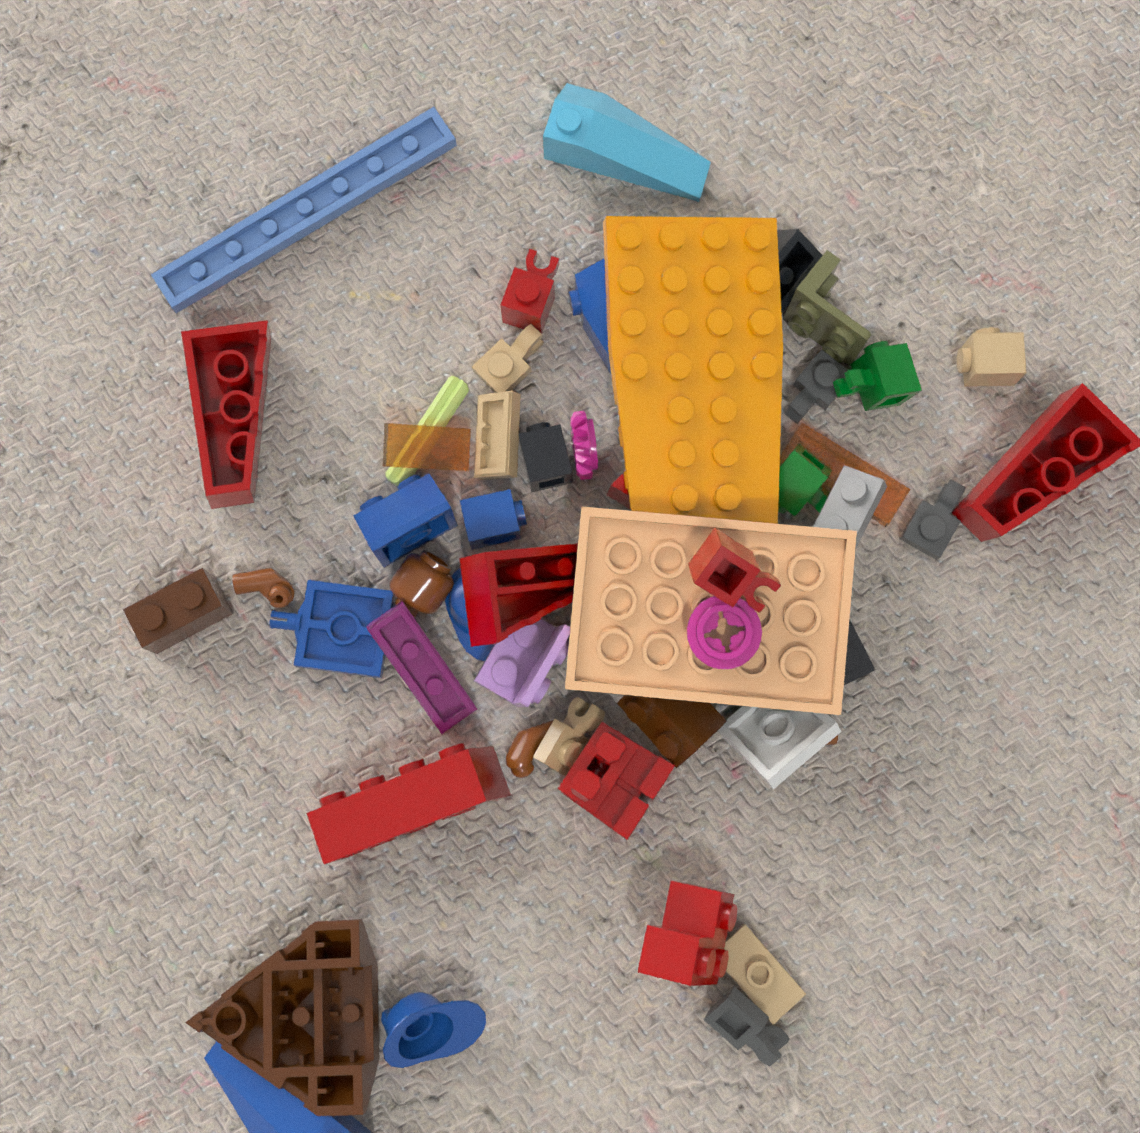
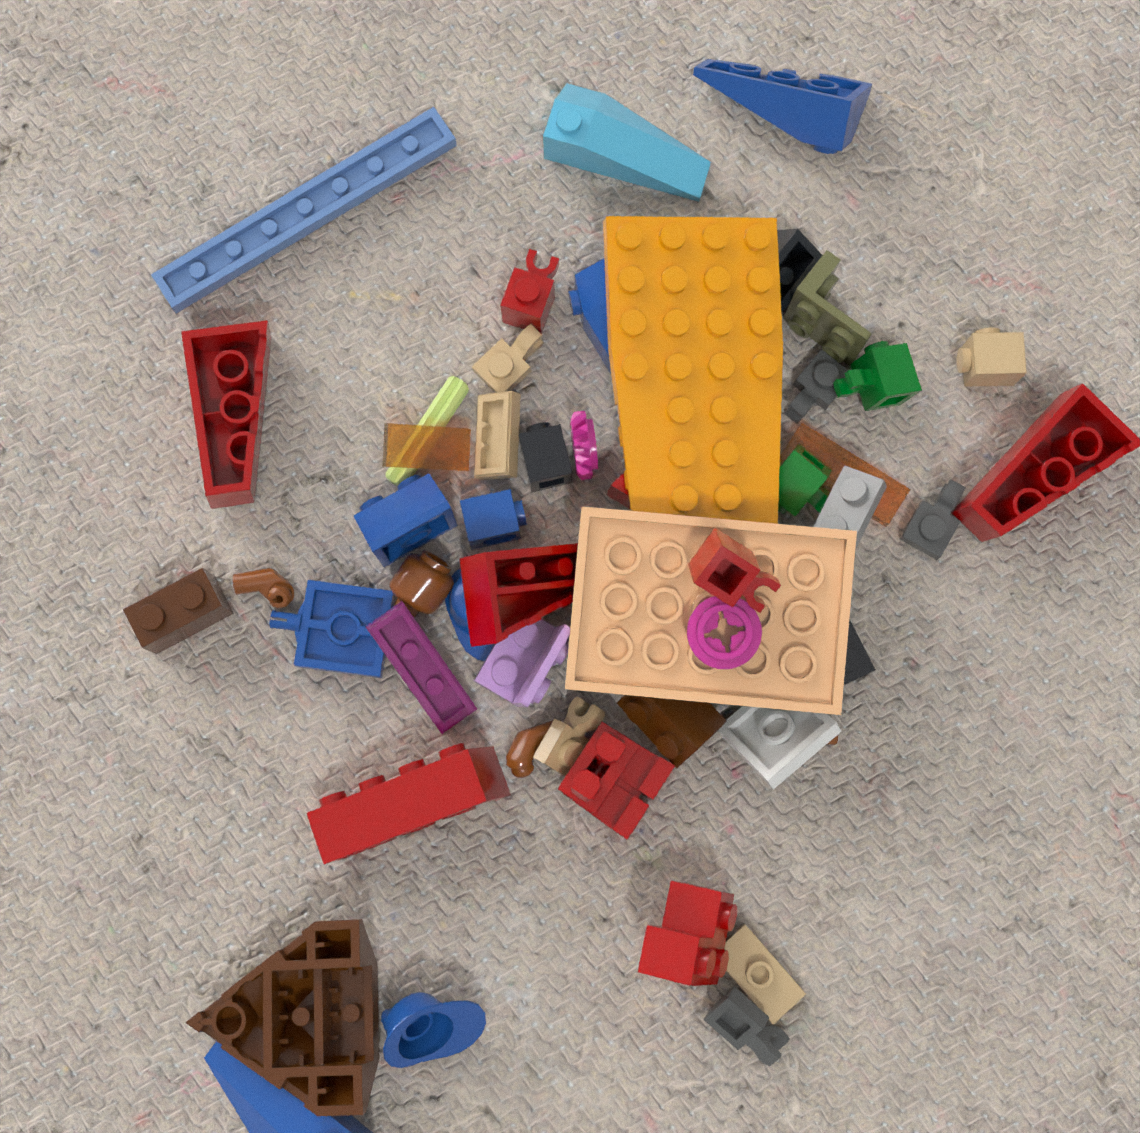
none -> blue wedge [693,59,872,154]

